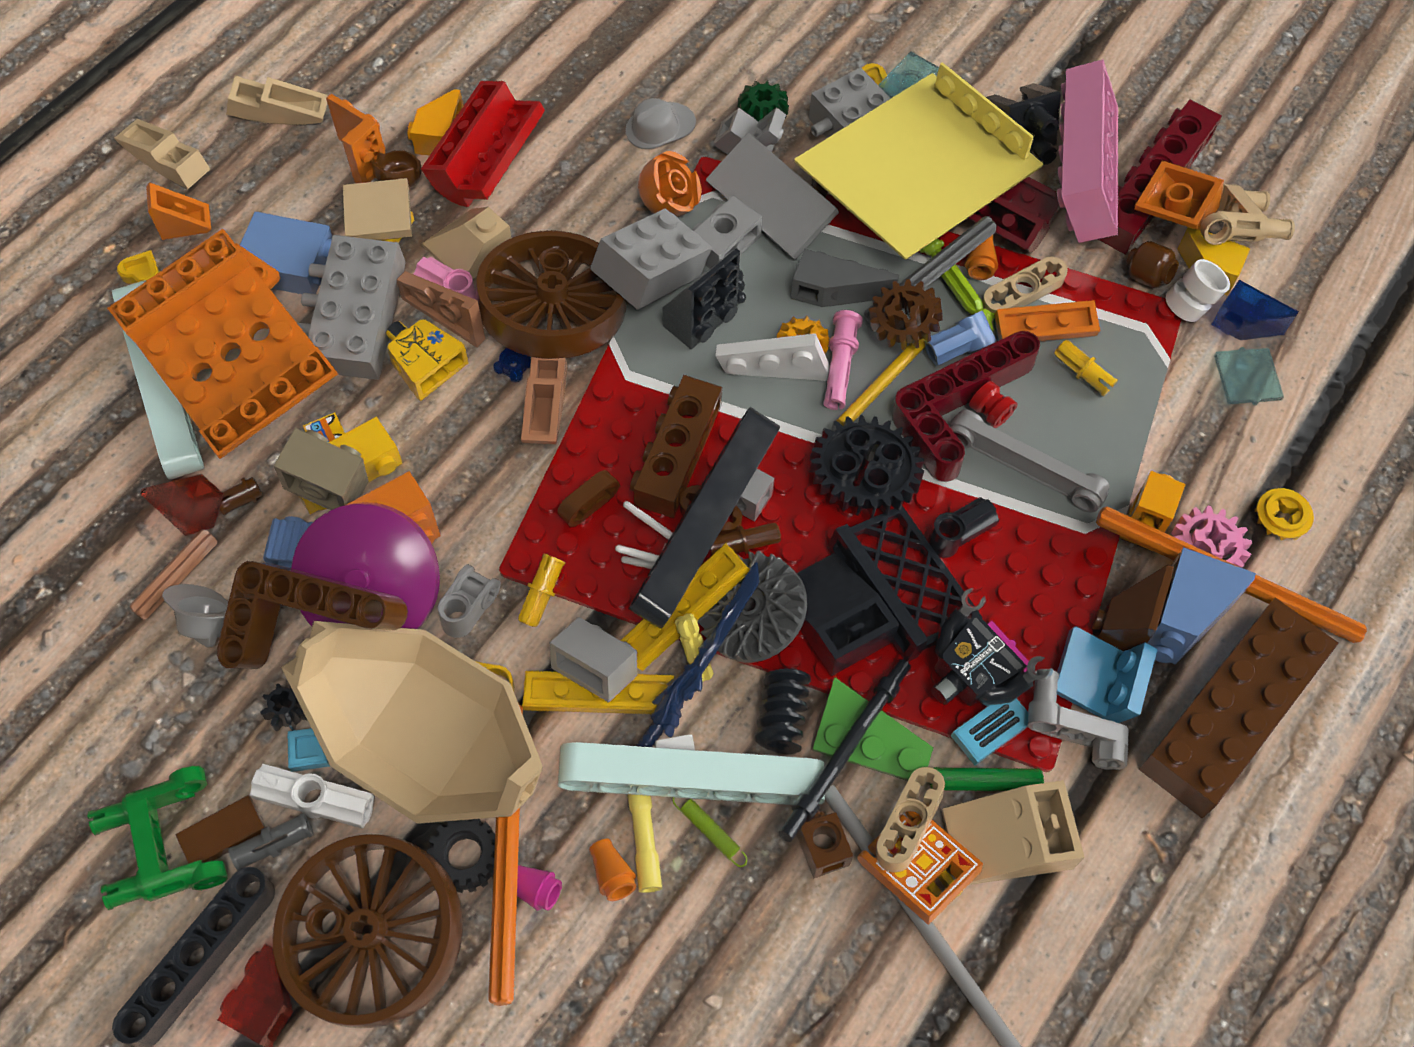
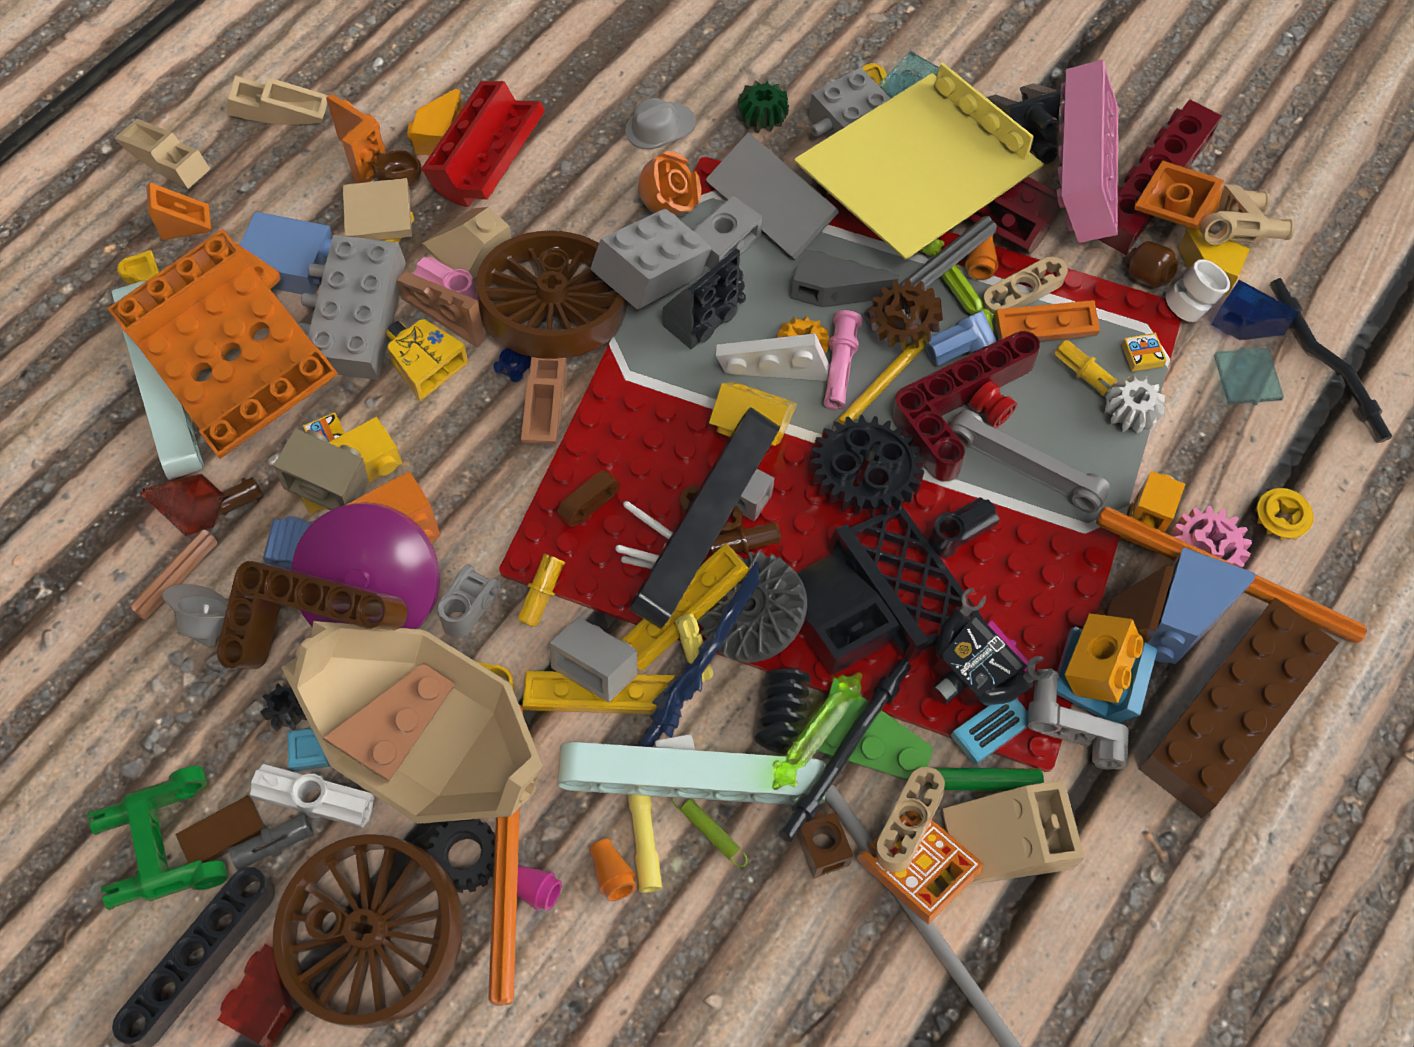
reddish brown brick [630,375,723,518] -> none
light grey brick [713,108,786,155] -> none
none -> nougat wing [323,663,455,782]
none -> yellow slope [709,381,798,449]
none -> clear neon green wheel [772,672,862,790]
none -> light orange brick [1065,613,1143,703]
none -> white gear [1105,374,1166,434]
none -> tile [1121,333,1167,372]
none -> black bar [1269,278,1393,443]

